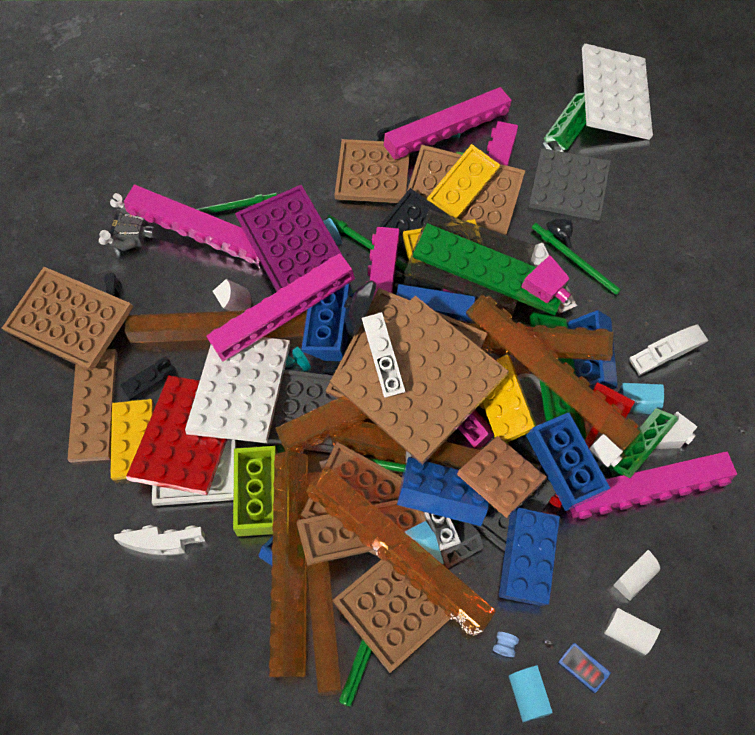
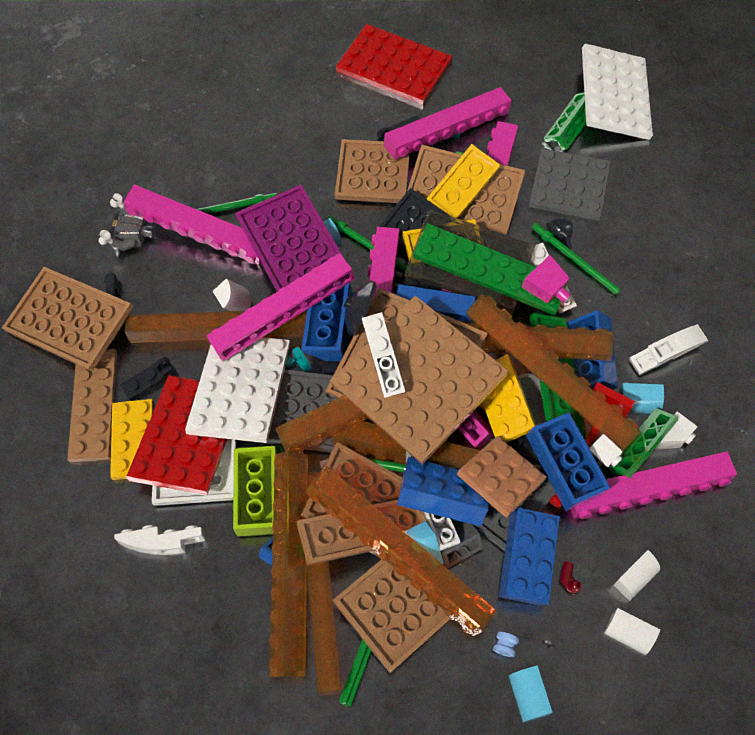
slope [558,643,611,693] -> none
none -> red plate [336,24,452,105]
none -> dark red arm [560,561,582,594]

